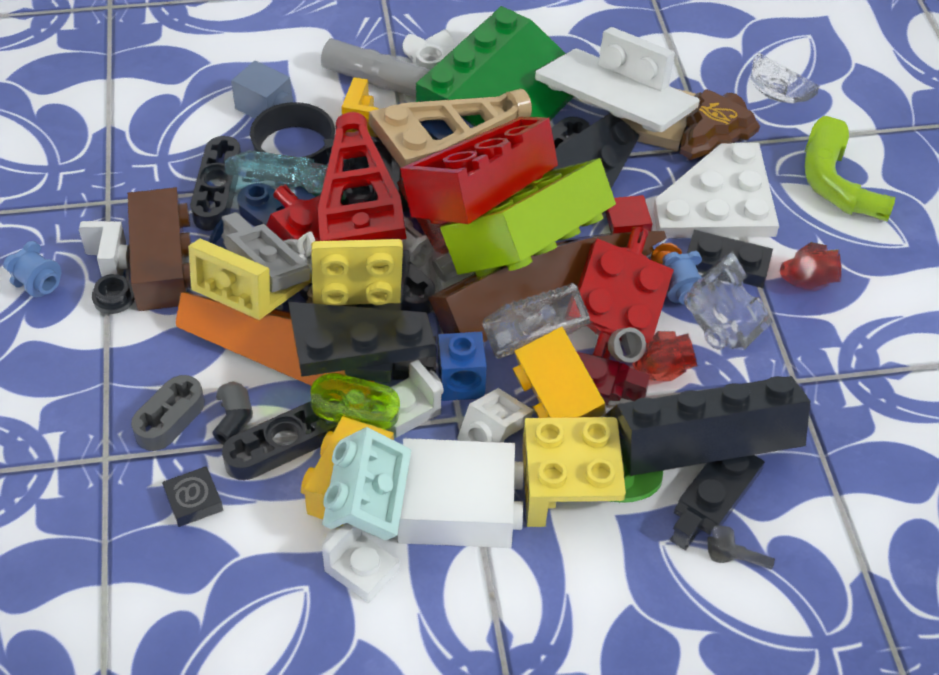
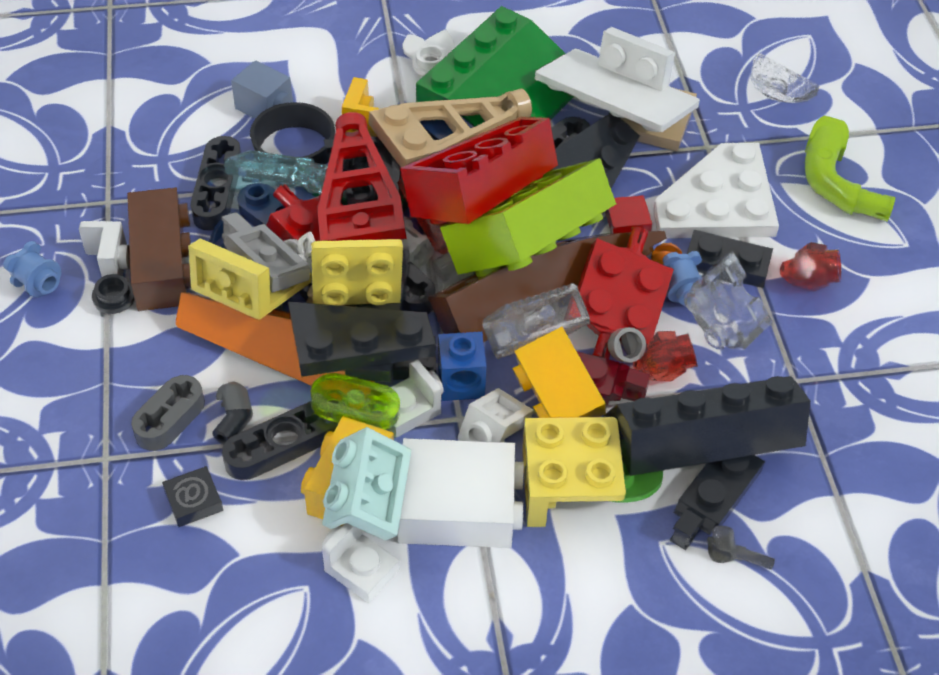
light grey axle [321,38,430,98] -> none
reddish brown rock [680,89,760,160] -> none

